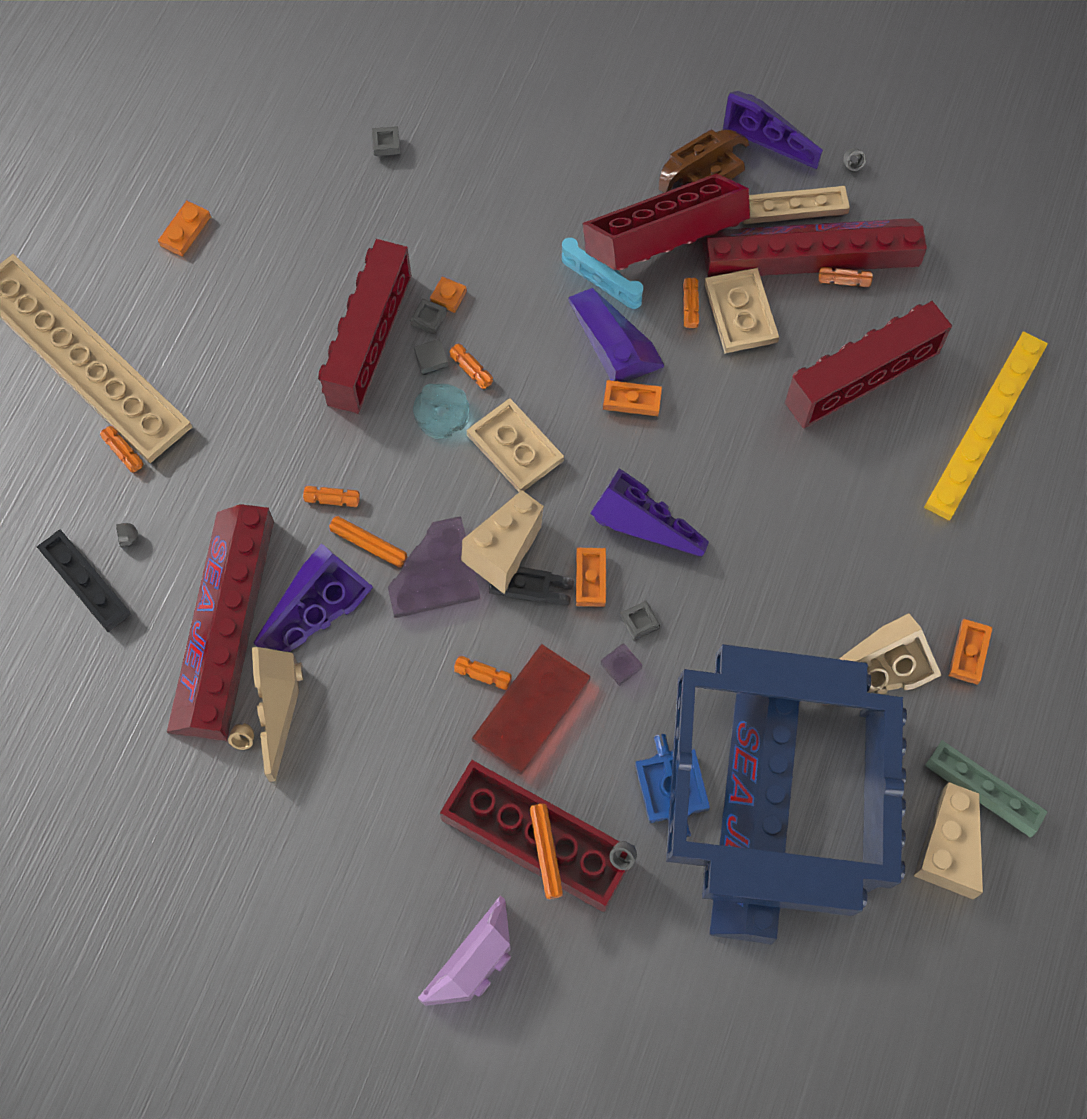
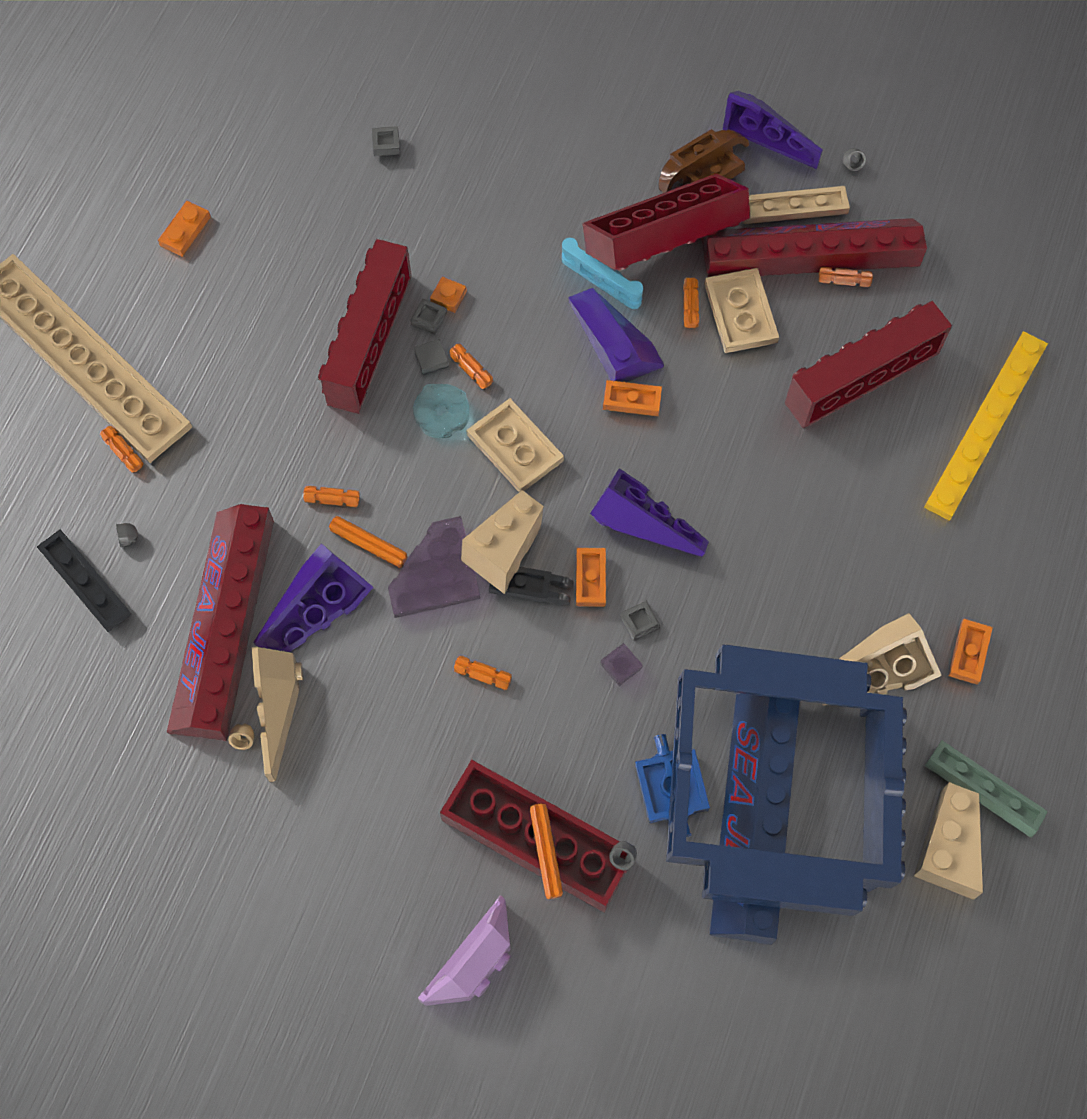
clear red plate [472,644,591,775] -> none

